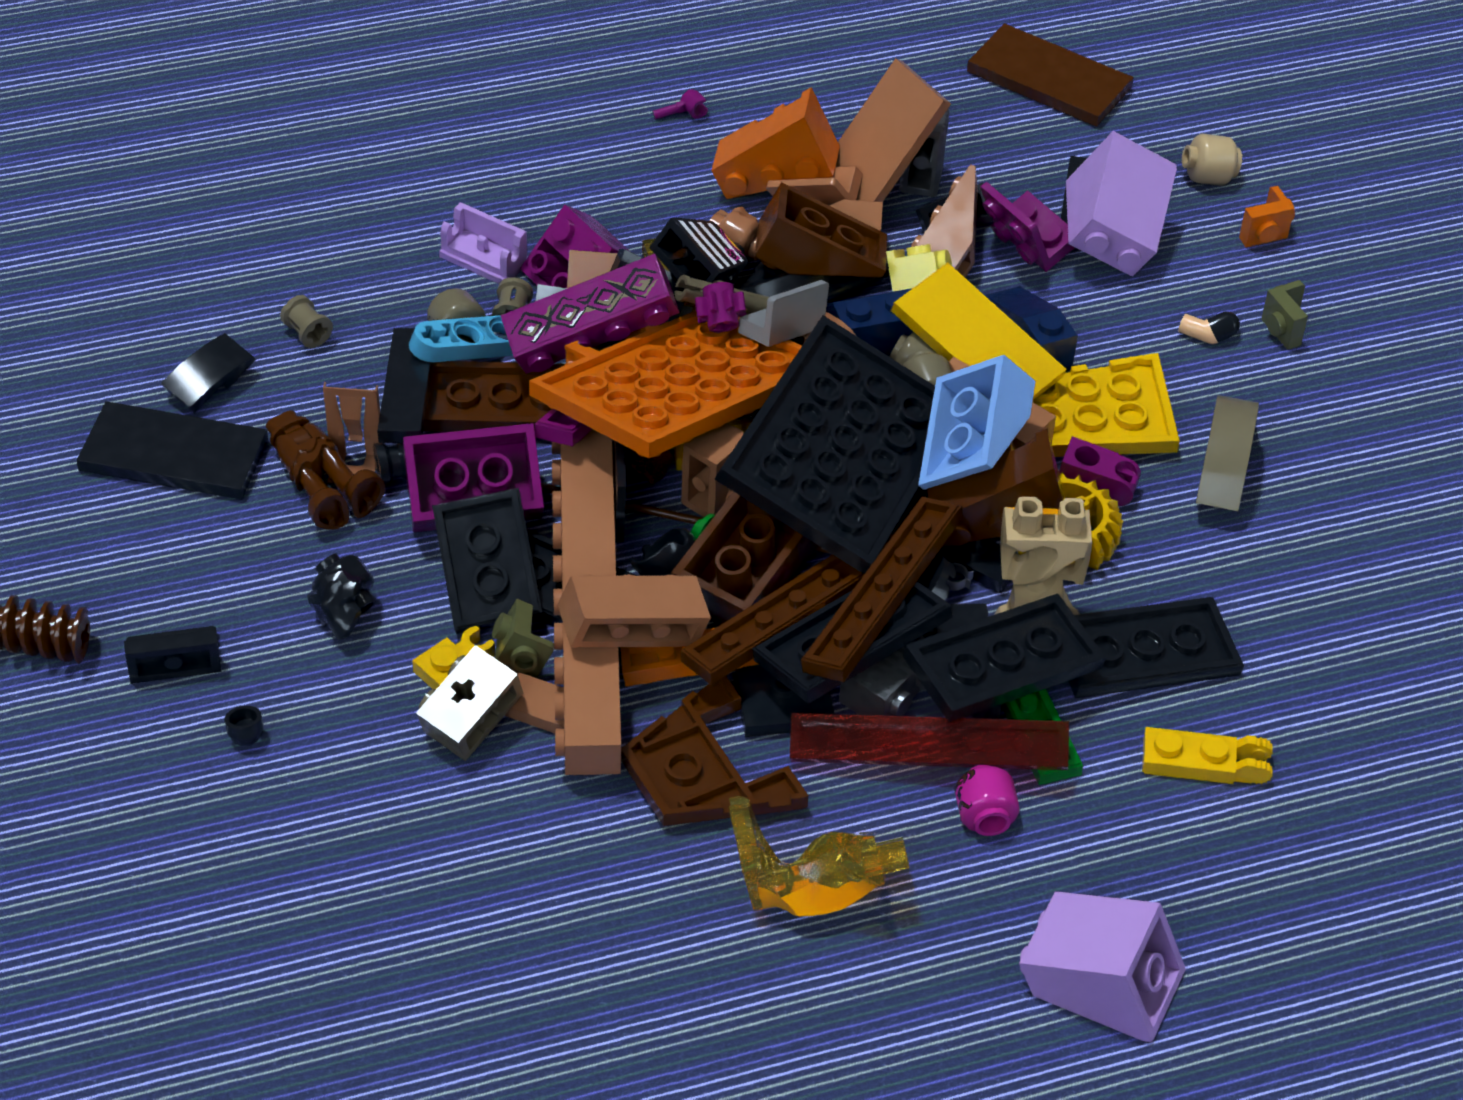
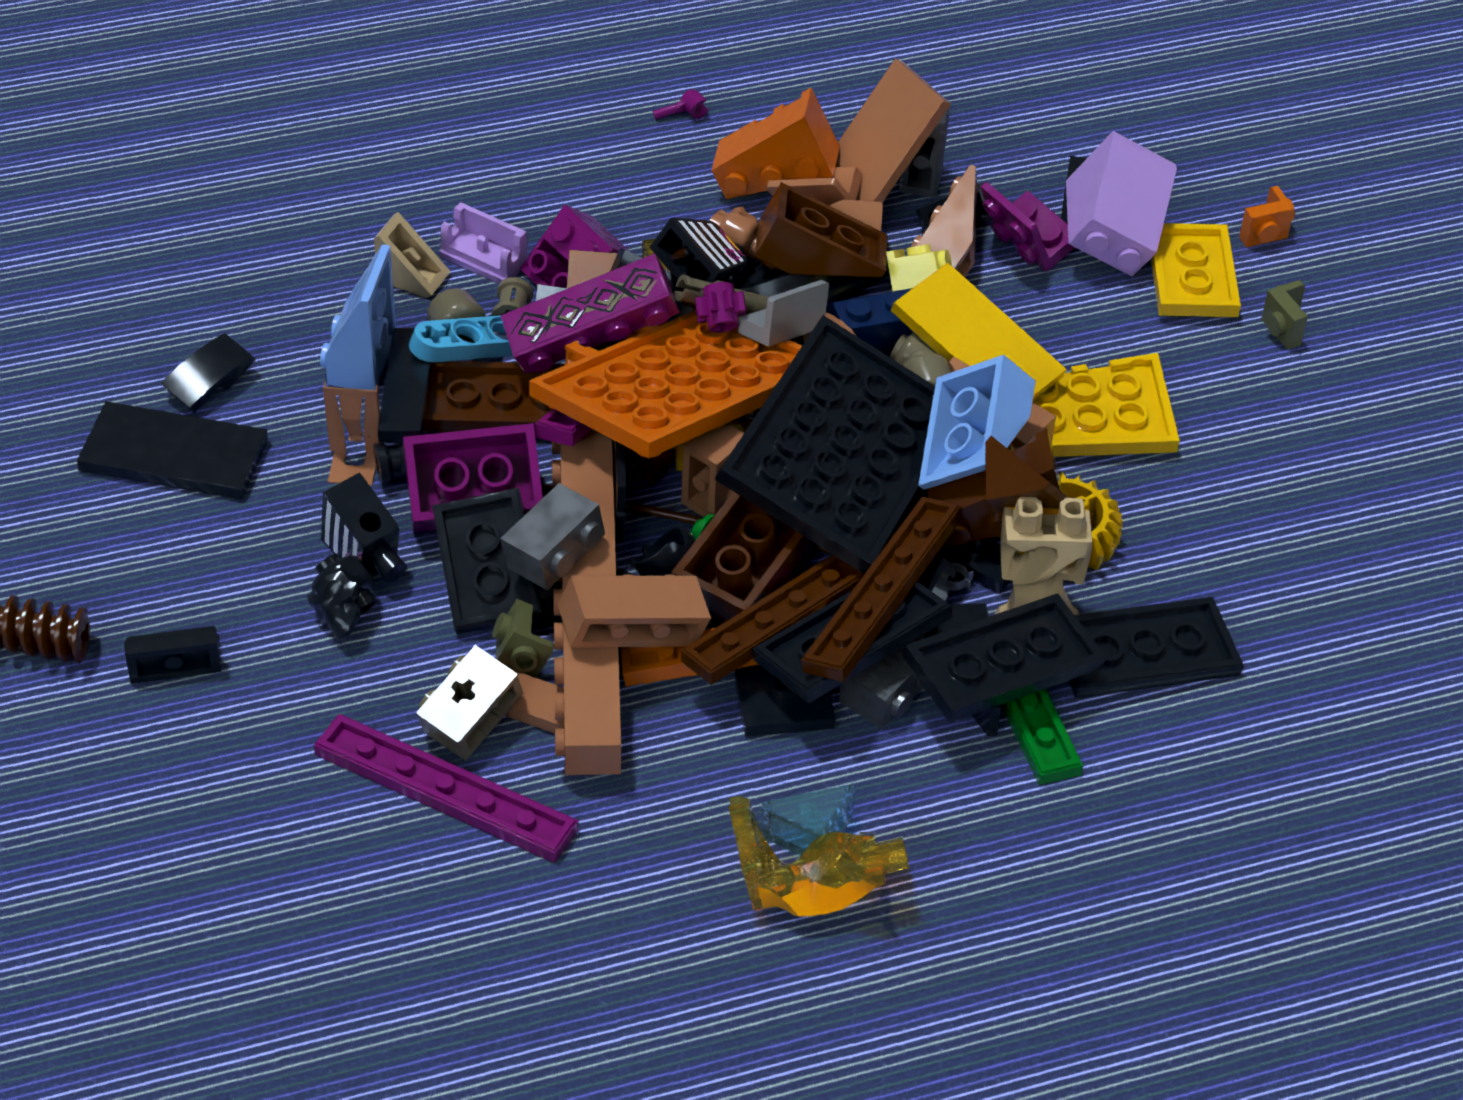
black hinge [224,706,263,746] -> none
reddish brown piece [266,410,385,530] -> none
dark tan bush [280,295,333,348] -> none
yellow plate [412,626,495,689] -> none
reddish brown wing [621,676,809,826] -> none
clear red plate [790,713,1069,770] -> none
dark pink head [955,765,1020,836] -> none
reddish brown tile [967,23,1134,127] -> none
dark blue slope [985,286,1078,372] -> none
lavender slope [1019,891,1186,1042] -> none
magenta leg [1059,436,1141,506] -> none
yellow hinge [1142,727,1273,784] -> none
arm [1178,311,1240,344] -> none
tan head [1182,133,1242,186] -> none
dark tan arch [1196,395,1259,511] -> none
none -> magenta tile [314,714,579,863]
none -> light blue slope [320,244,396,390]
none -> black torso [321,472,406,582]
none -> tan slope [374,212,451,298]
none -> flat silver brick [500,483,605,590]
none -> clear light blue slope [760,784,855,865]
none -> reddish brown slope [985,436,1069,513]
none -> yellow plate [1151,223,1241,317]

